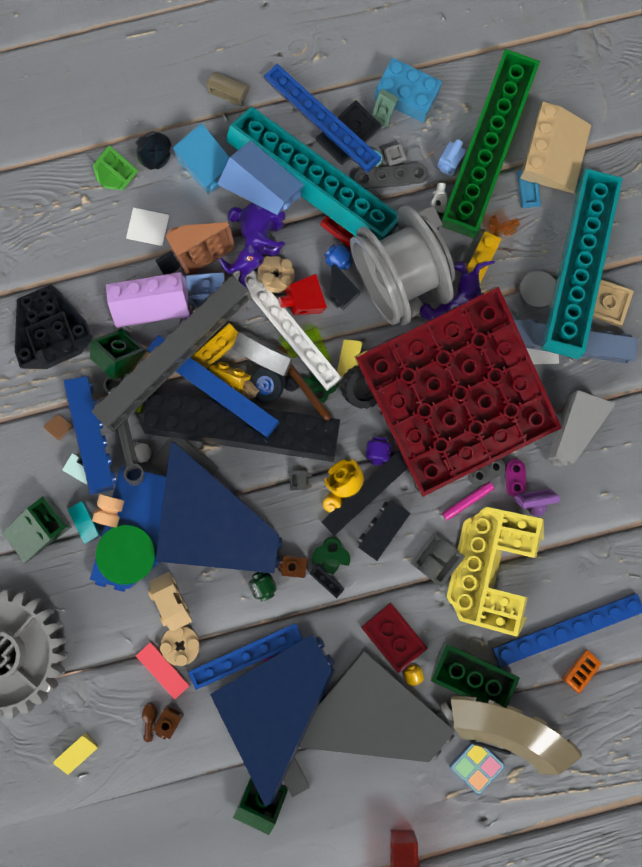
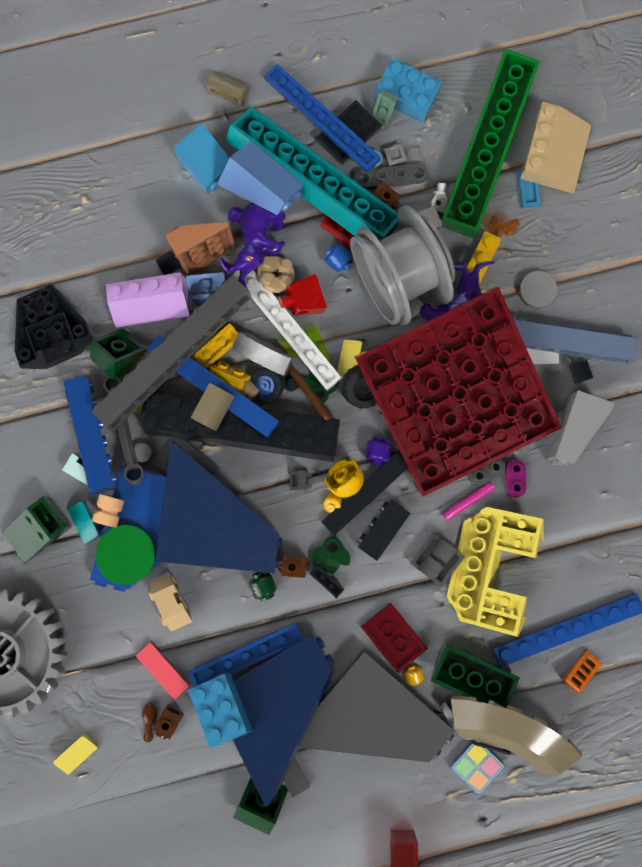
medium nougat slope [43,414,73,441] -> none
bright green slope [93,145,138,190] -> none
white sticker [126,208,169,246] -> none
black tile [135,131,171,170] -> none
tan plate [160,626,200,666] -> none
black slope [330,264,360,310] -> none
light blue brick [437,139,466,176] -> none
medium lavender tile [515,489,560,517] -> none
teal brick [541,169,623,359] -> none
tan plate [593,280,634,327] -> none
none -> dark azure brick [188,674,253,749]
none -> dark tan brick [190,383,235,431]
none -> reddish brown brick [373,182,400,210]
none -> black slope [569,360,593,384]

